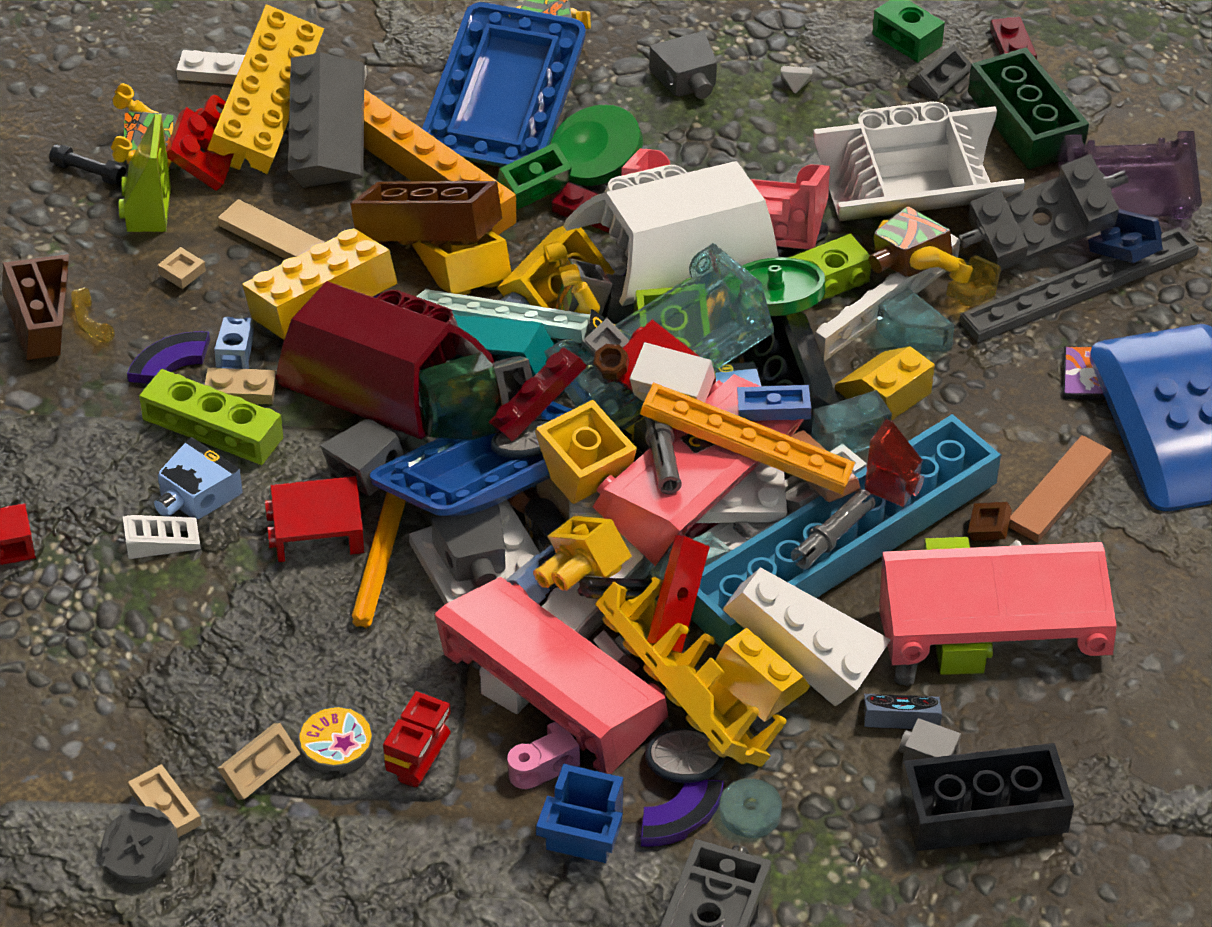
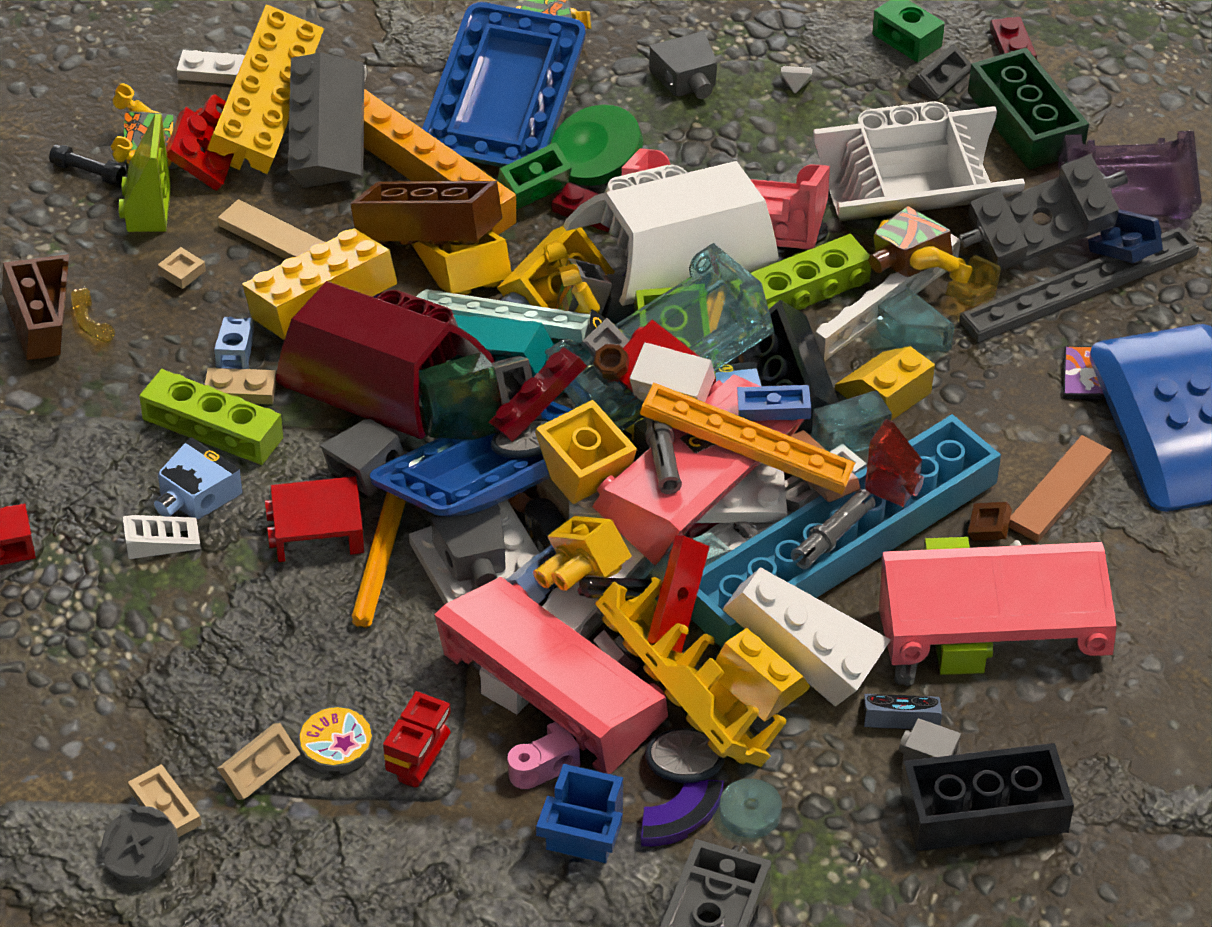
dark purple tile [127,331,210,384] -> none
green piece [726,257,826,316] -> none

